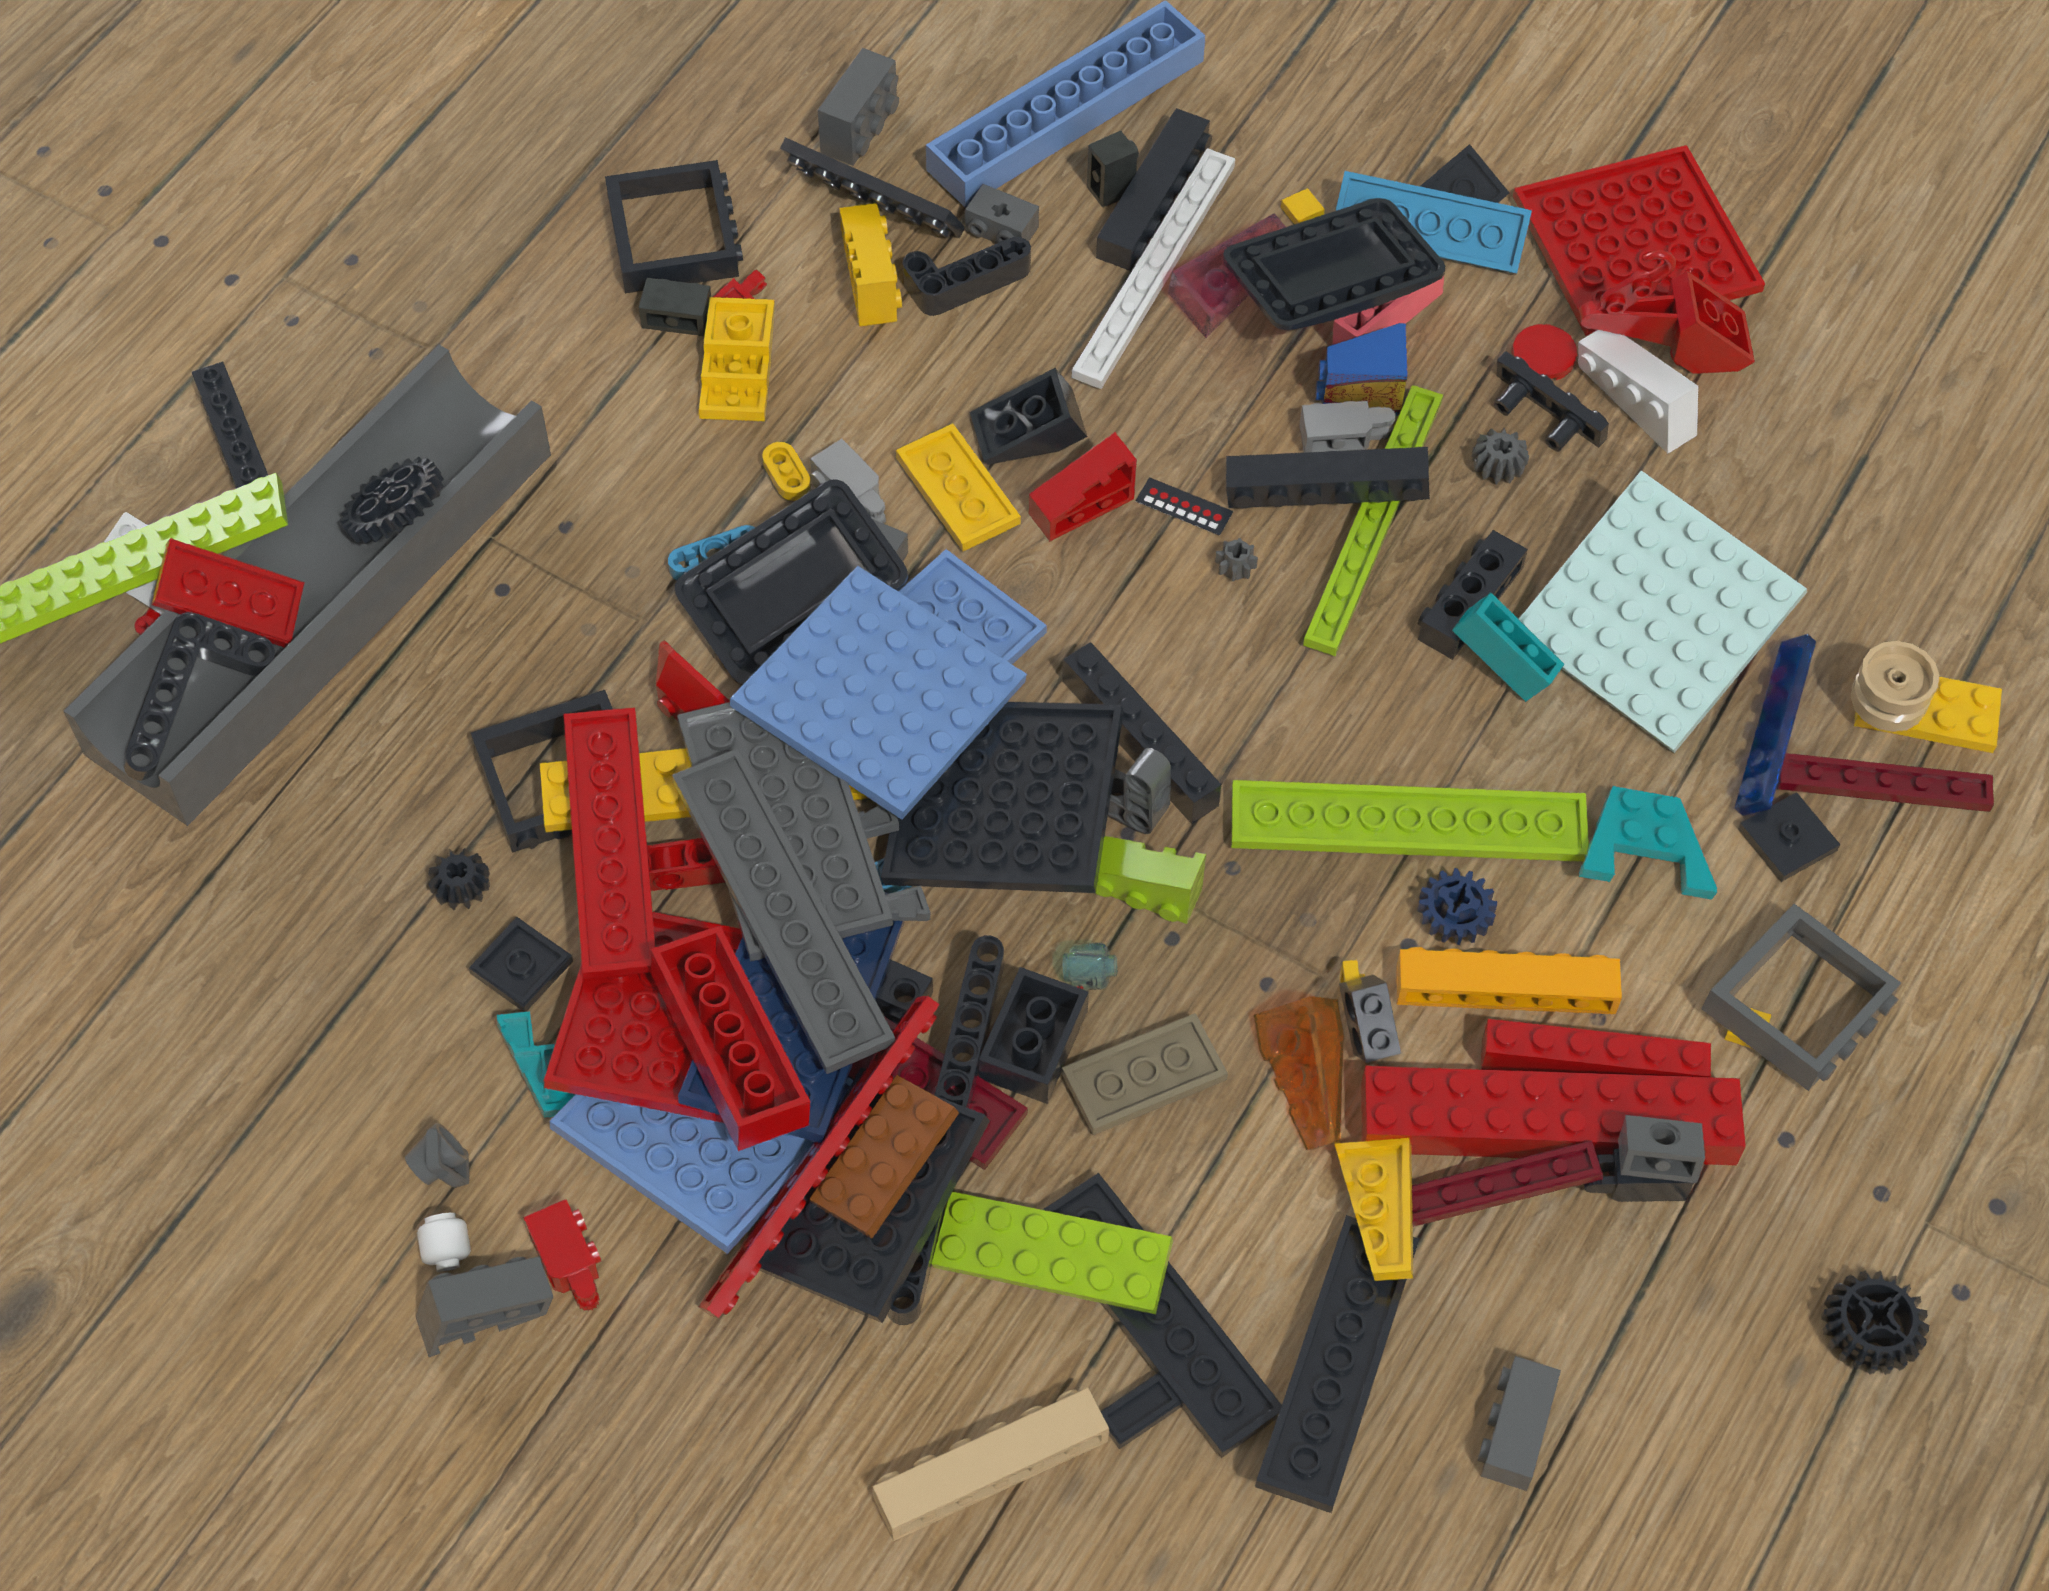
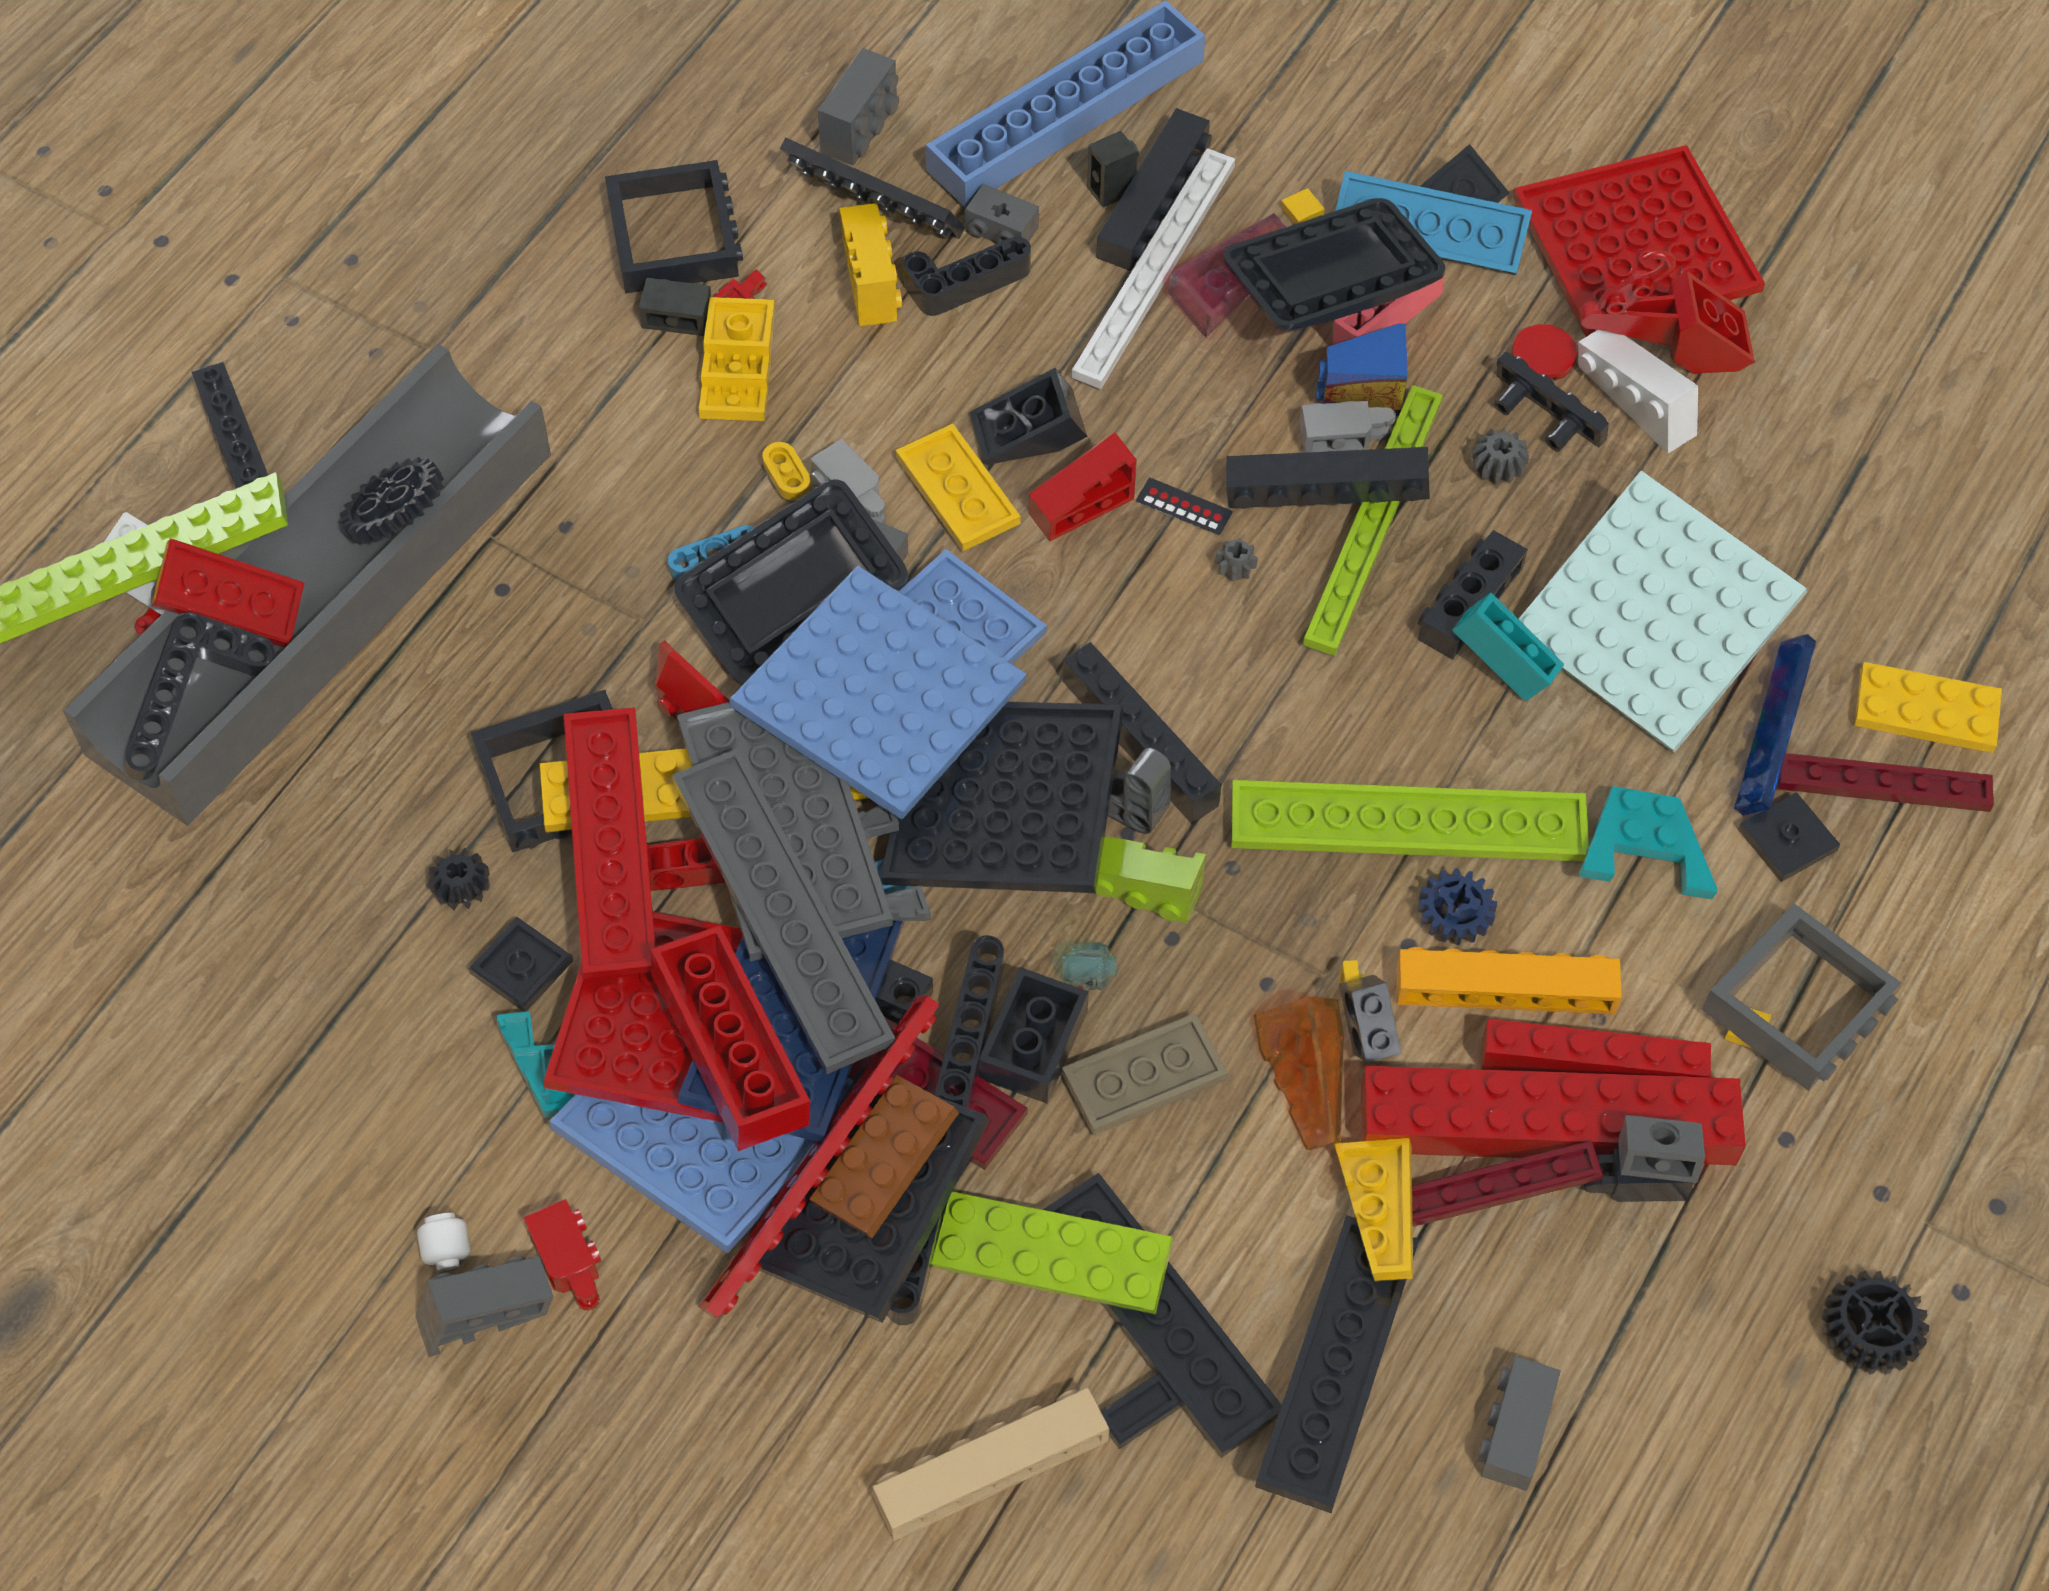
dark grey piece [405,1123,469,1188] -> none
tan wheel [1851,641,1939,732] -> none

